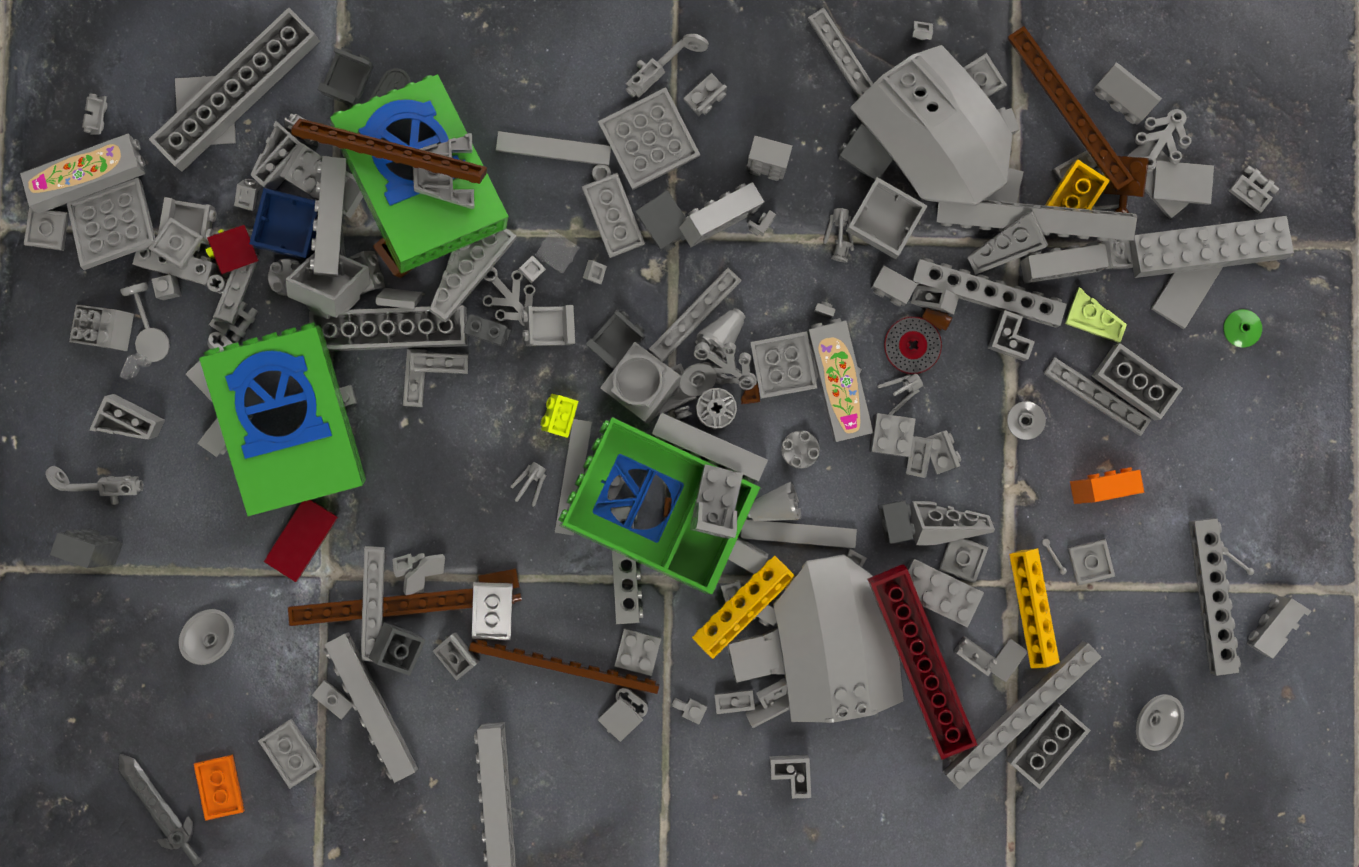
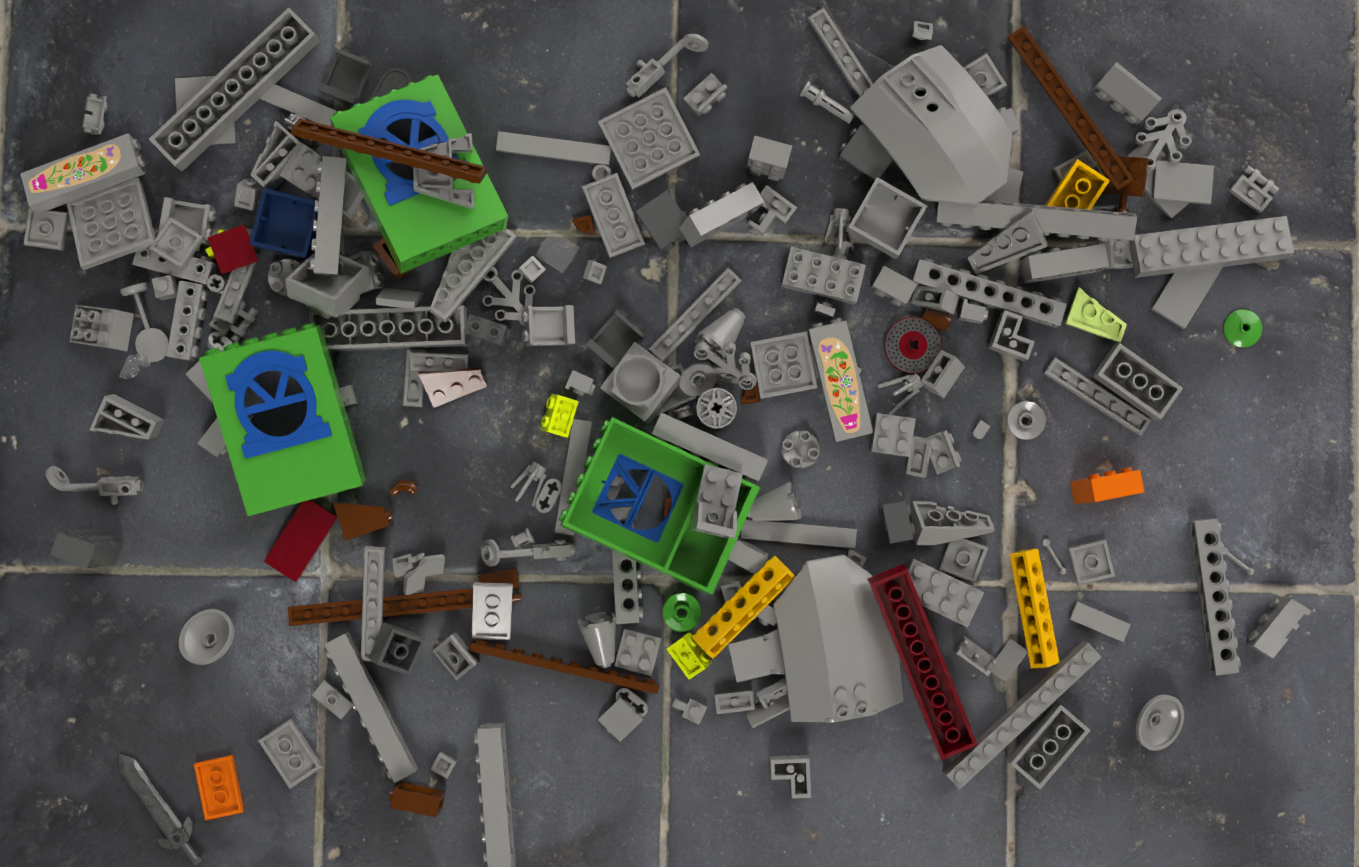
none -> light grey brick [167,281,209,362]
none -> light grey tile [260,84,338,126]
none -> reddish brown slope [333,503,394,541]
none -> reddish brown arm [388,480,418,498]
none -> reddish brown window [388,782,446,817]
none -> wing [418,367,487,408]
none -> light grey plate [430,752,457,779]
none -> light grey piece [481,539,575,567]
none -> light grey bush [511,528,536,549]
none -> light grey beam [536,479,562,513]
none -> light grey brick [565,370,596,396]
none -> reddish brown tile [572,215,595,235]
none -> light grey cone [578,612,616,668]
none -> bright green dish [663,593,701,632]
none -> neon yellow bracket [666,631,712,680]
none -> light grey plate [760,185,797,224]
none -> light grey brick [781,247,866,305]
none -> light grey pin [799,81,855,124]
none -> light grey brick [920,350,965,398]
none -> light grey brick [957,299,989,324]
none -> light grey piece [972,420,990,439]
none -> light grey tile [1069,601,1131,642]

